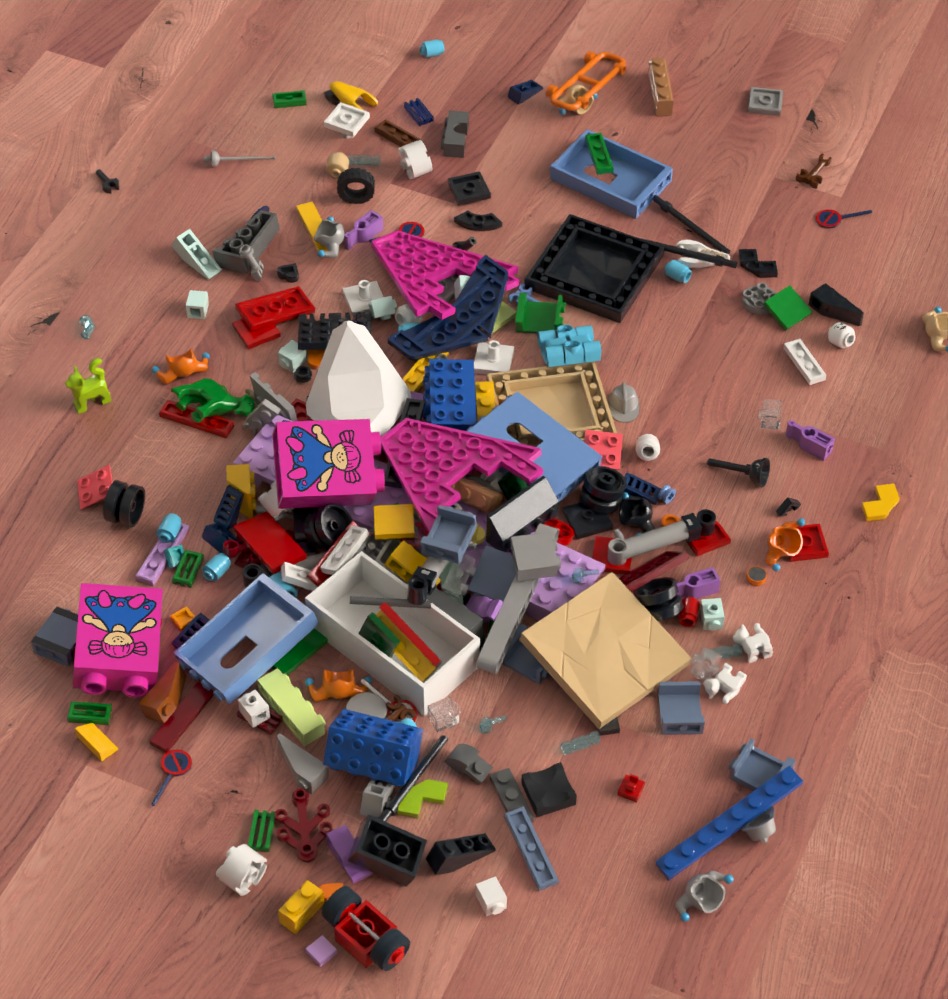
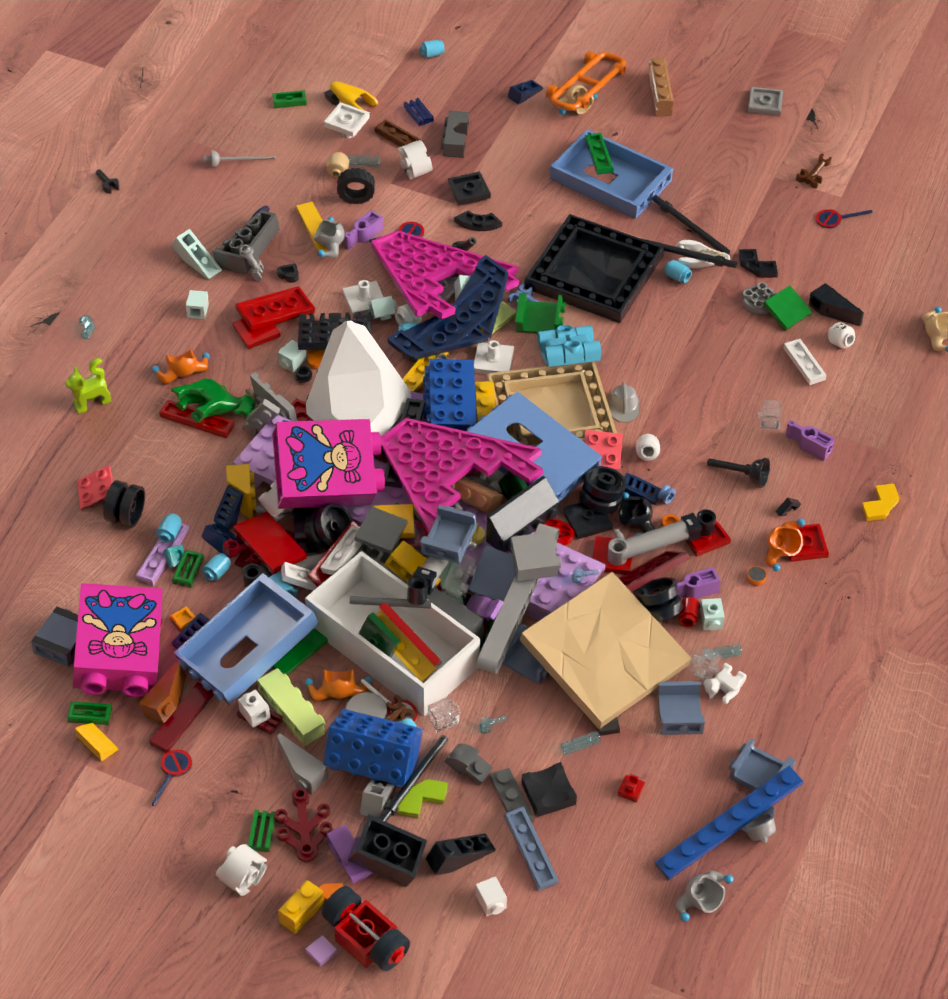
white animal [733,623,773,663] -> none
none -> dark grey tile [354,506,408,554]

